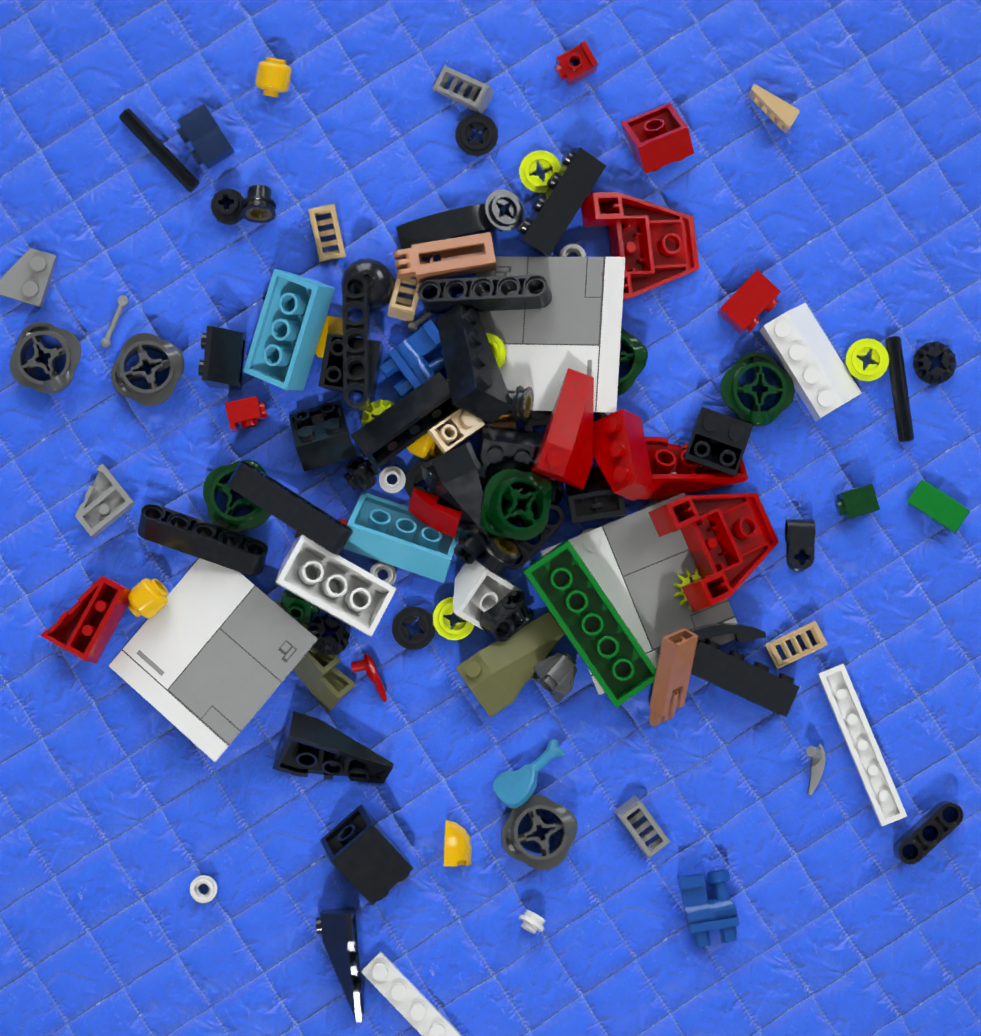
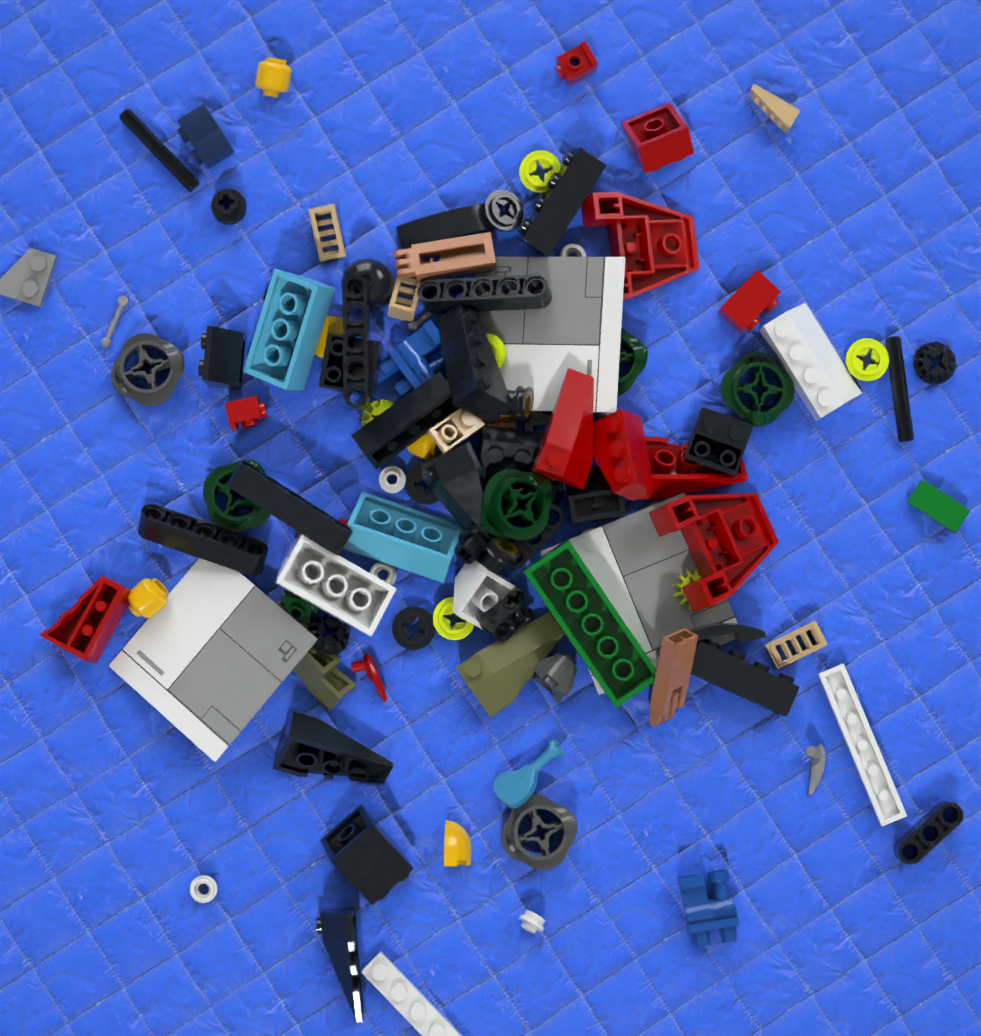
dark grey piece [10,322,81,394] -> none
light grey wing [75,463,136,538] -> none
black piece [241,185,276,223] -> none
black slope [289,400,356,472] -> none
black gear [344,457,379,491] -> none
red slope [408,488,462,538] -> none
light grey slope [432,66,494,115] -> none
black gear [455,114,498,157] -> none
light grey slope [614,796,670,858] -> none
black piece [785,519,815,572] -> none
dark green brick [835,484,880,521] -> none

